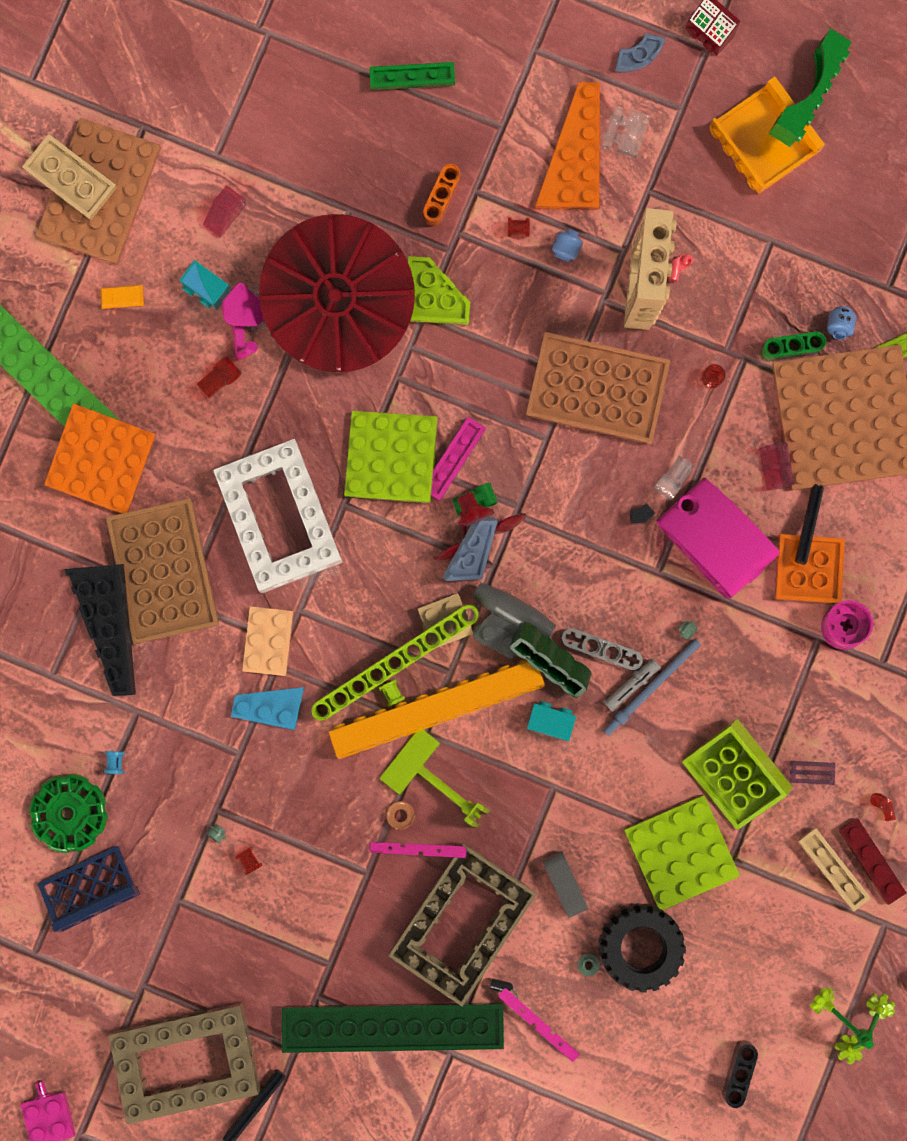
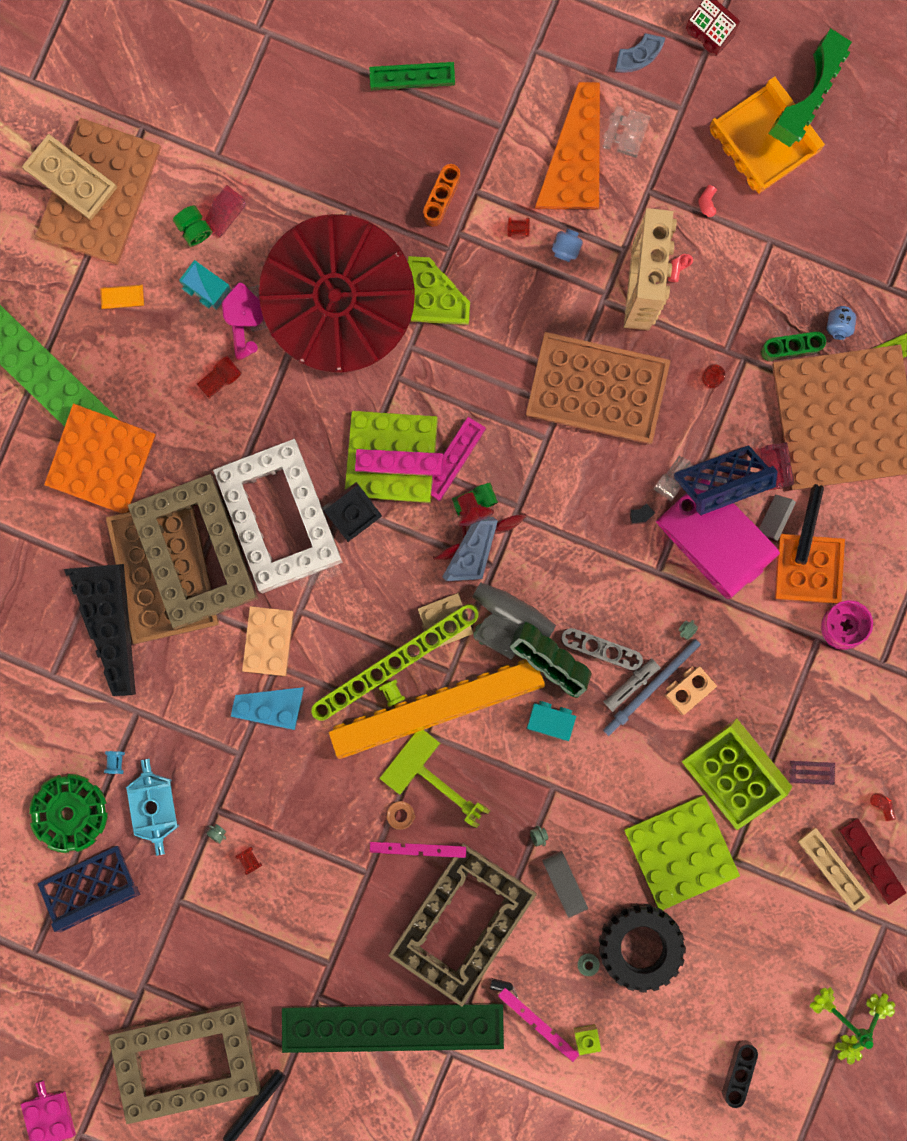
none -> medium azure plate [126,759,179,856]
none -> dark tan brick [128,474,259,629]
none -> green wheel [173,205,212,247]
none -> black plate [322,482,382,542]
none -> dark pink plate [355,449,444,476]
none -> sand green plate [530,825,548,847]
none -> lime brick [574,1024,601,1055]
none -> light nougat brick [665,666,717,715]
none -> dark blue fence [674,445,778,516]
none -> coral arm [698,184,717,217]
none -> light grey tile [759,494,796,541]

